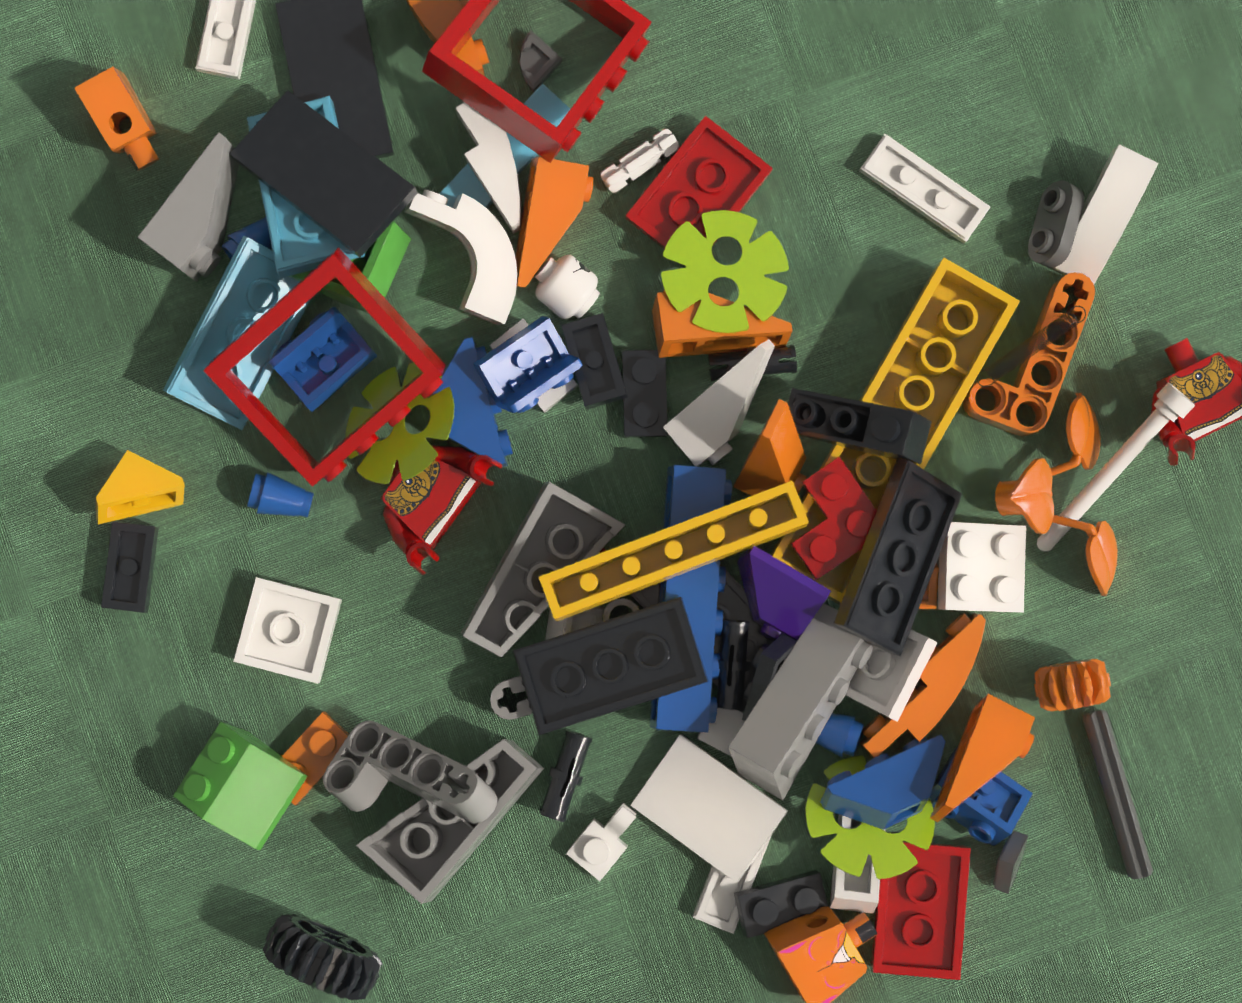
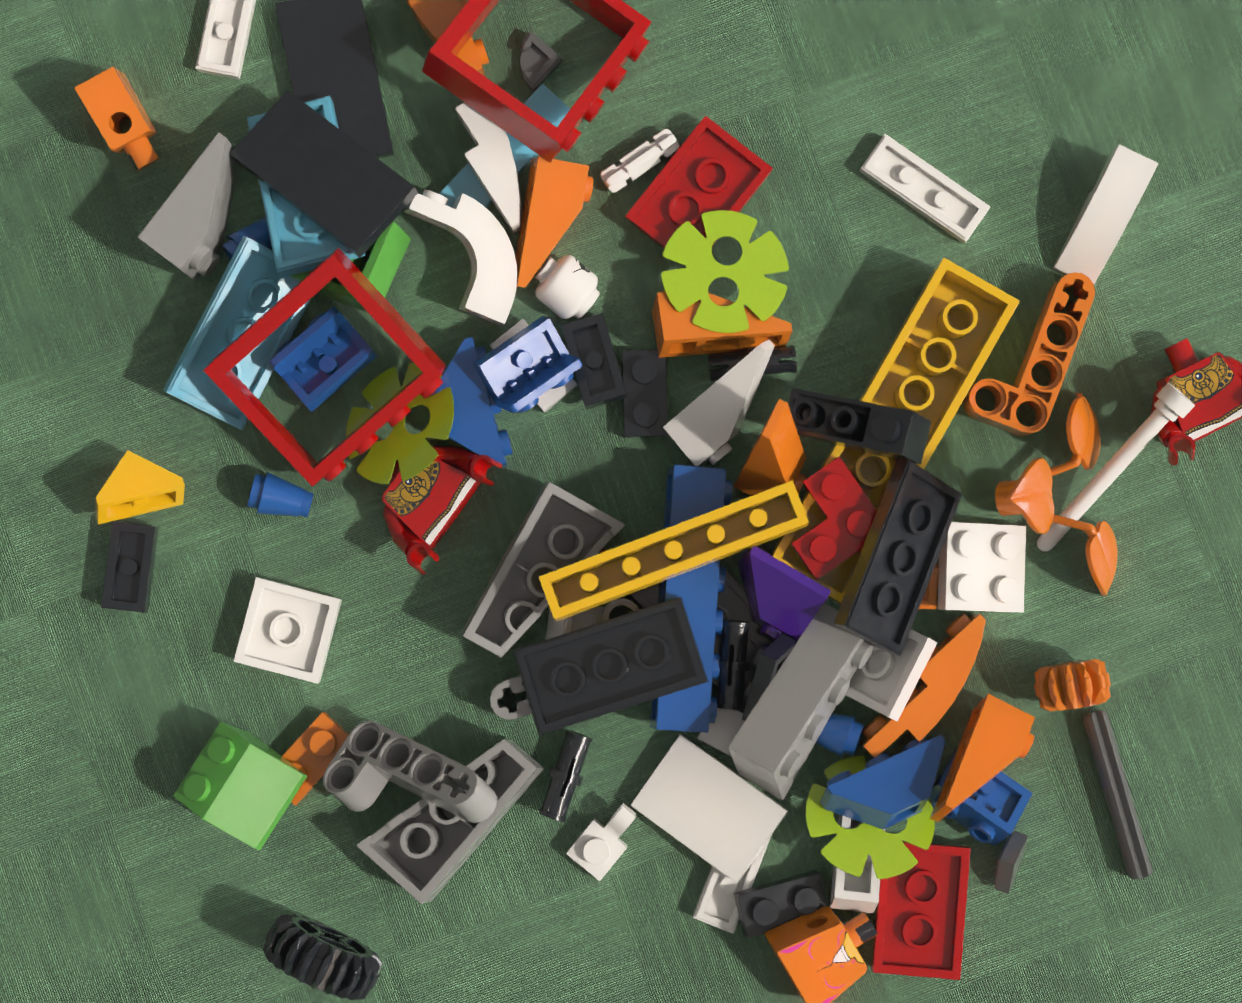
black piece [977,306,1086,387] -> none
dark grey plate [1028,180,1084,268] -> none

